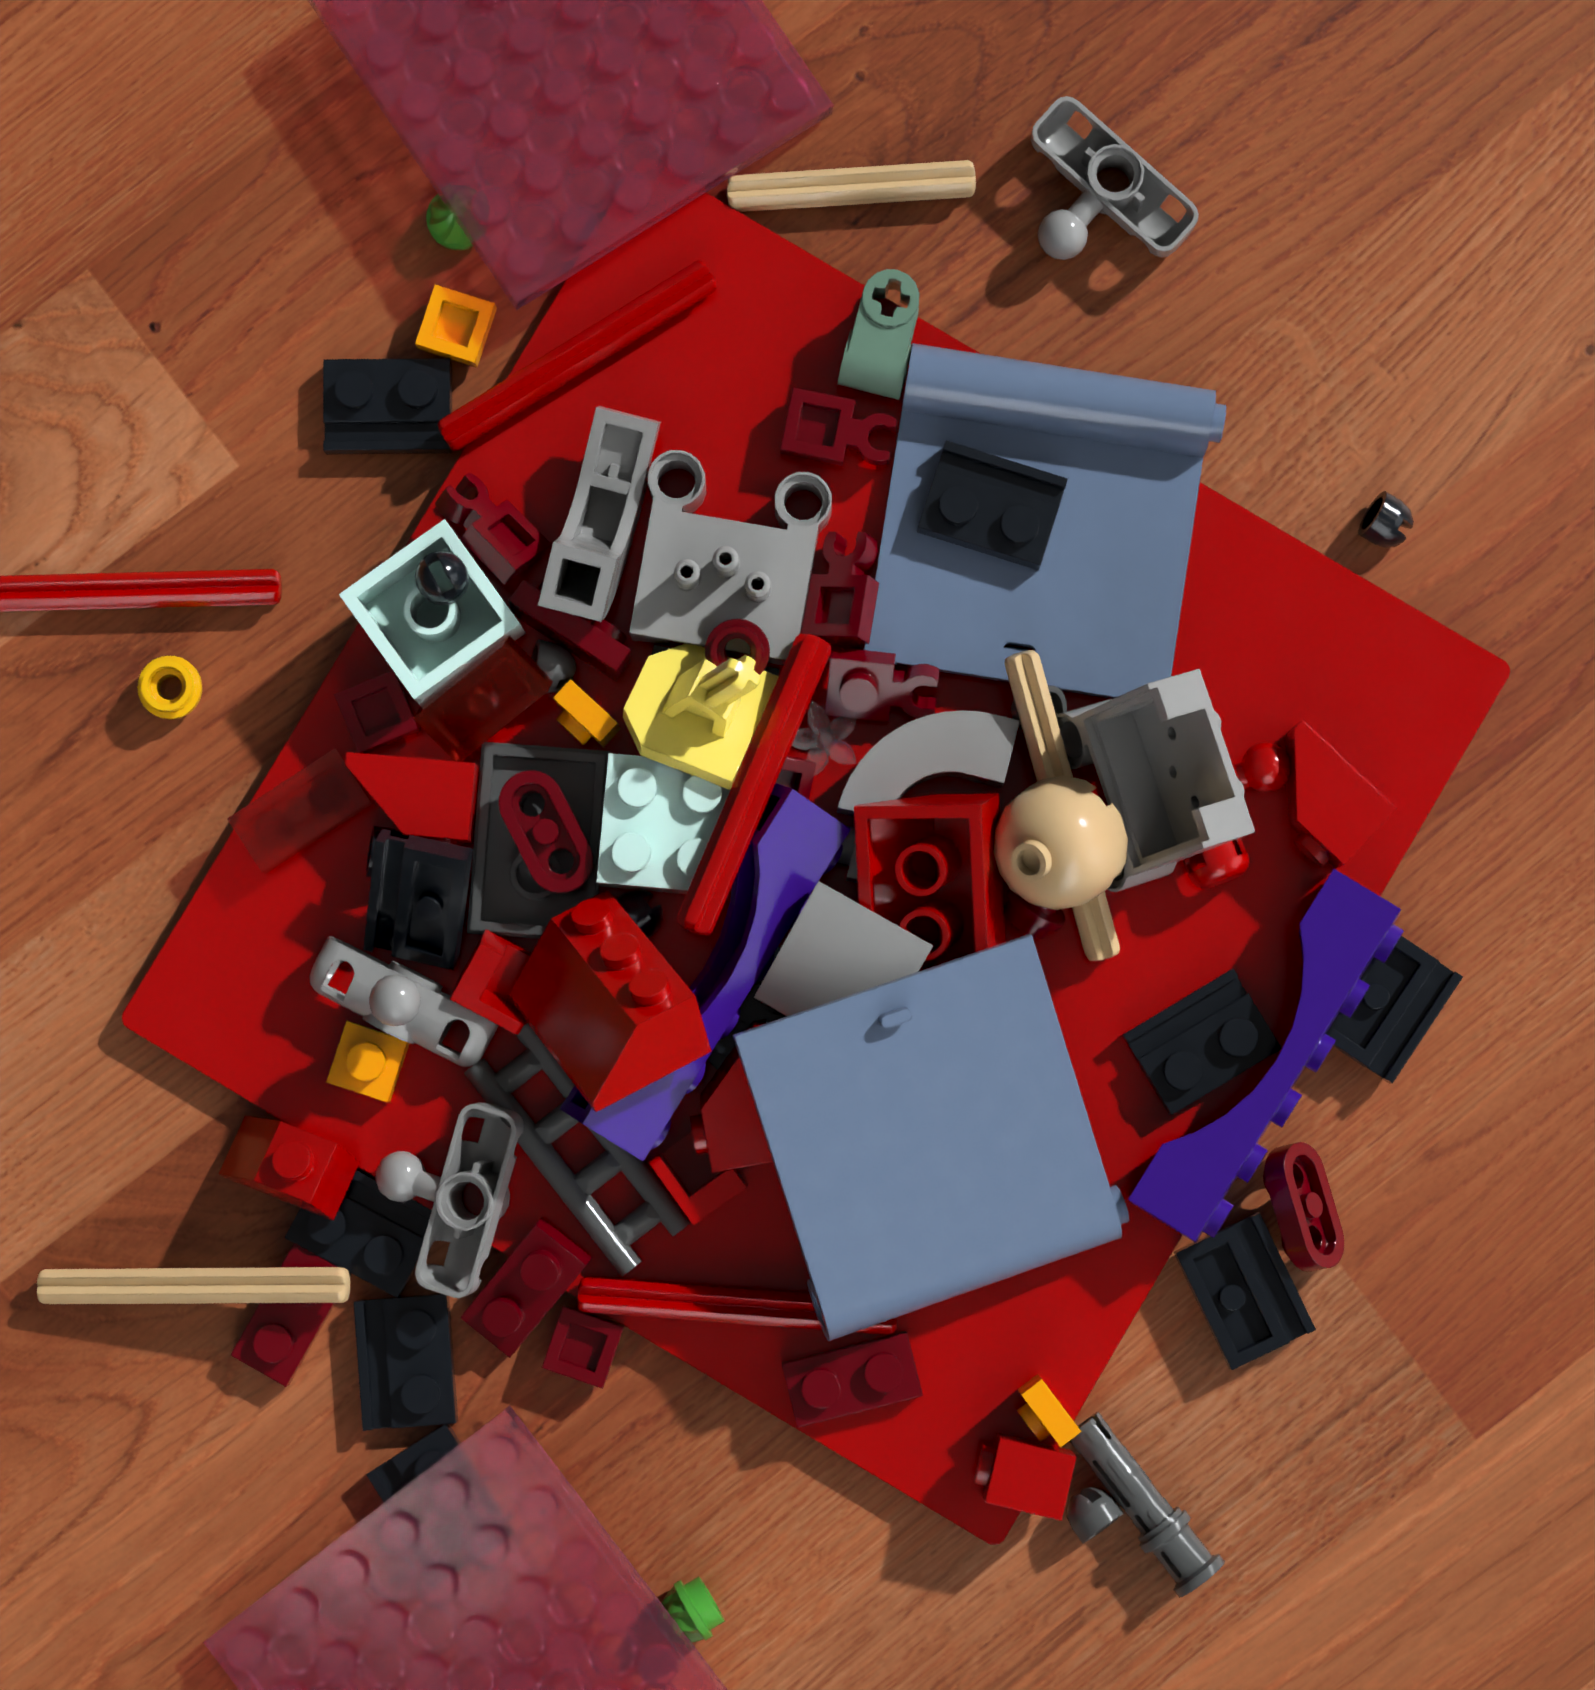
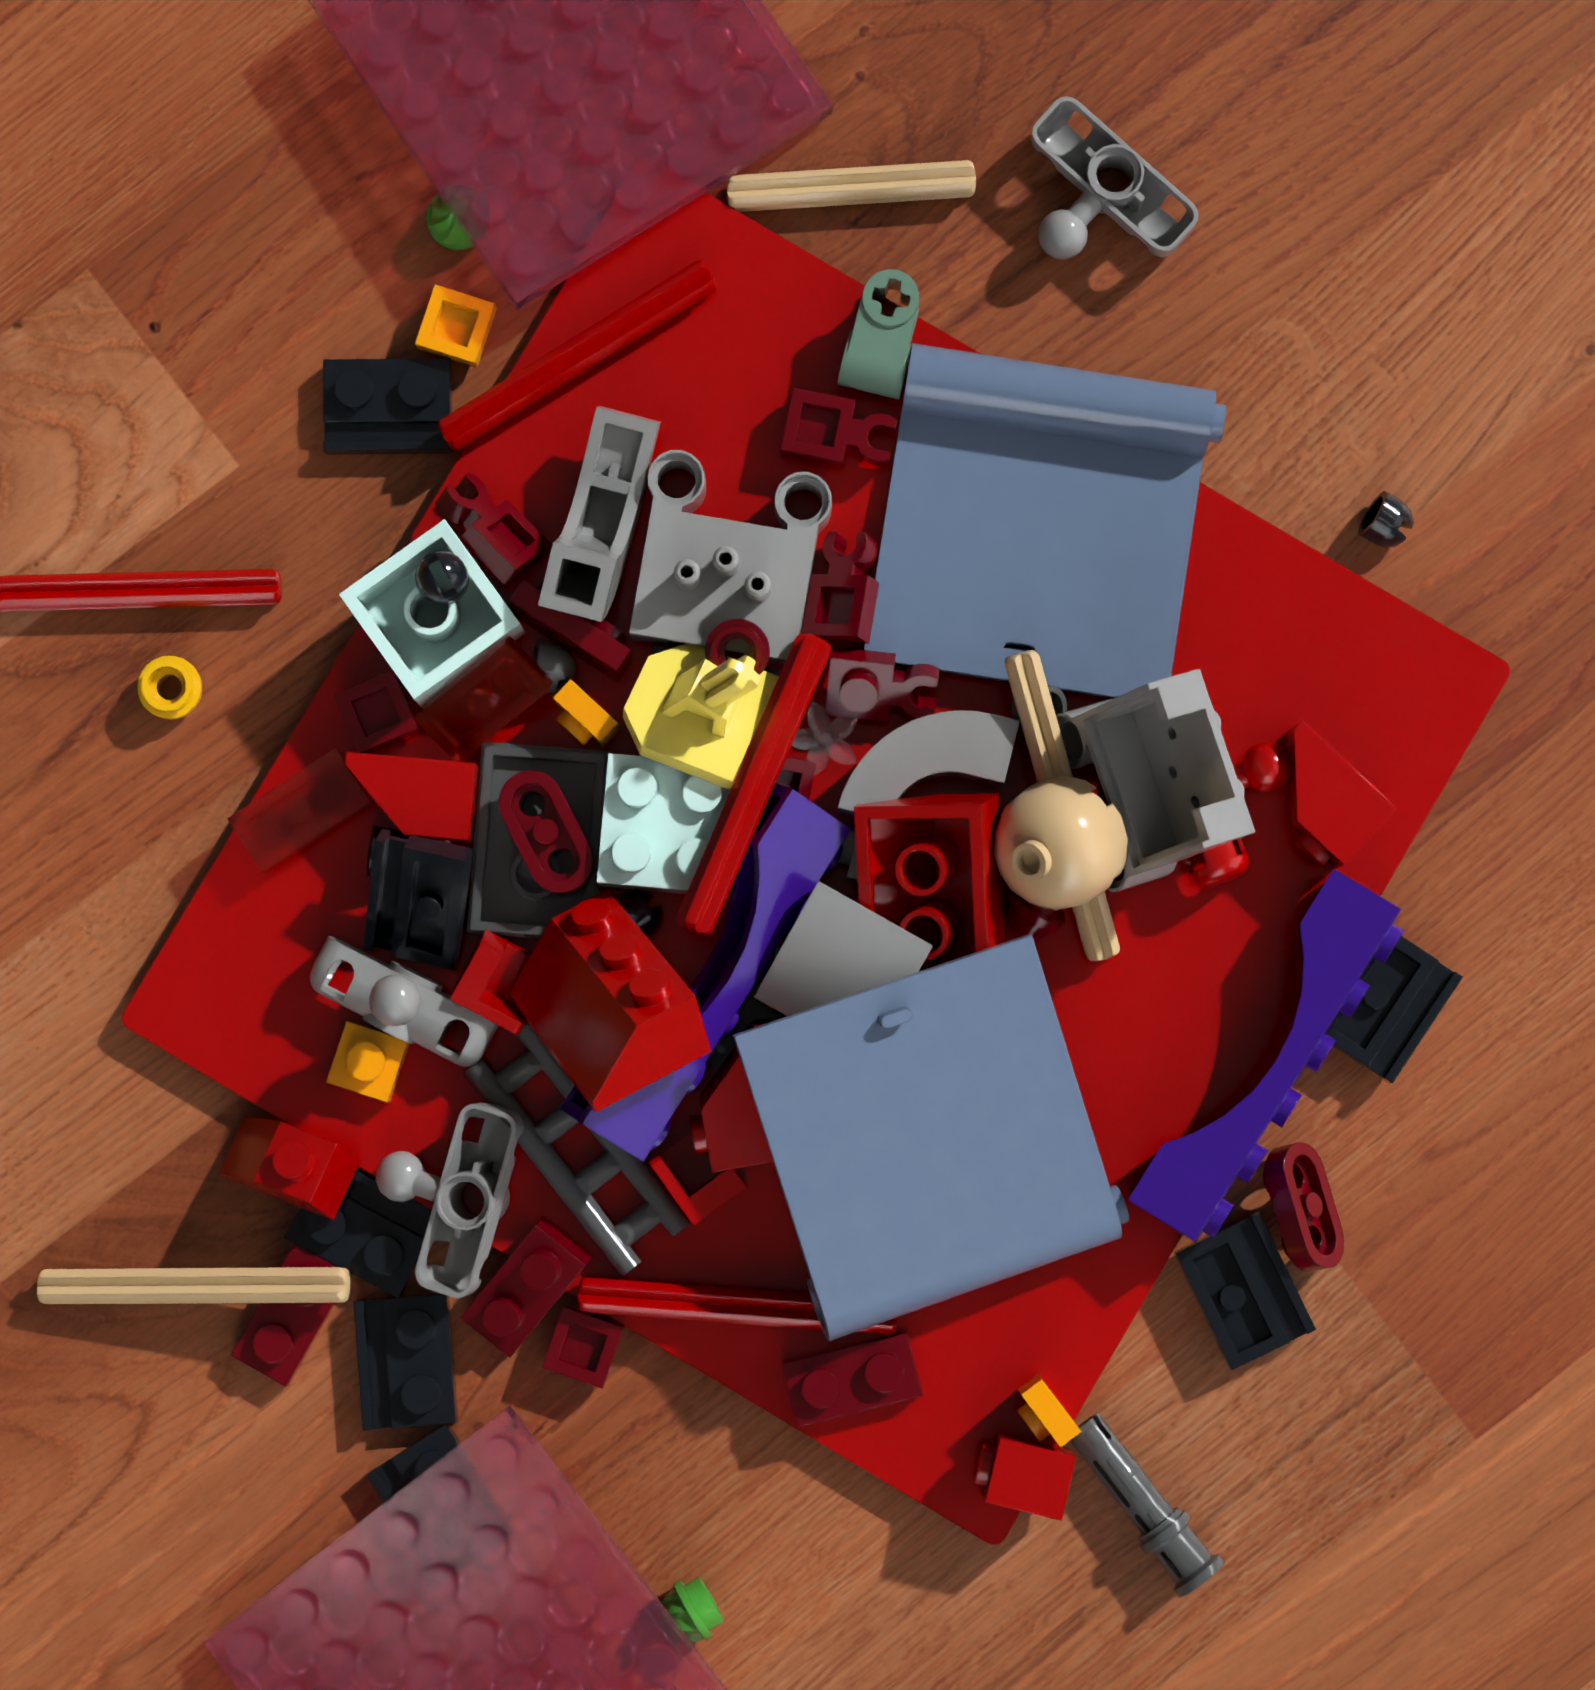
black plate [917,440,1068,571] -> none
dark grey hinge [1067,1487,1124,1544] -> none
black plate [1121,969,1282,1115] -> none

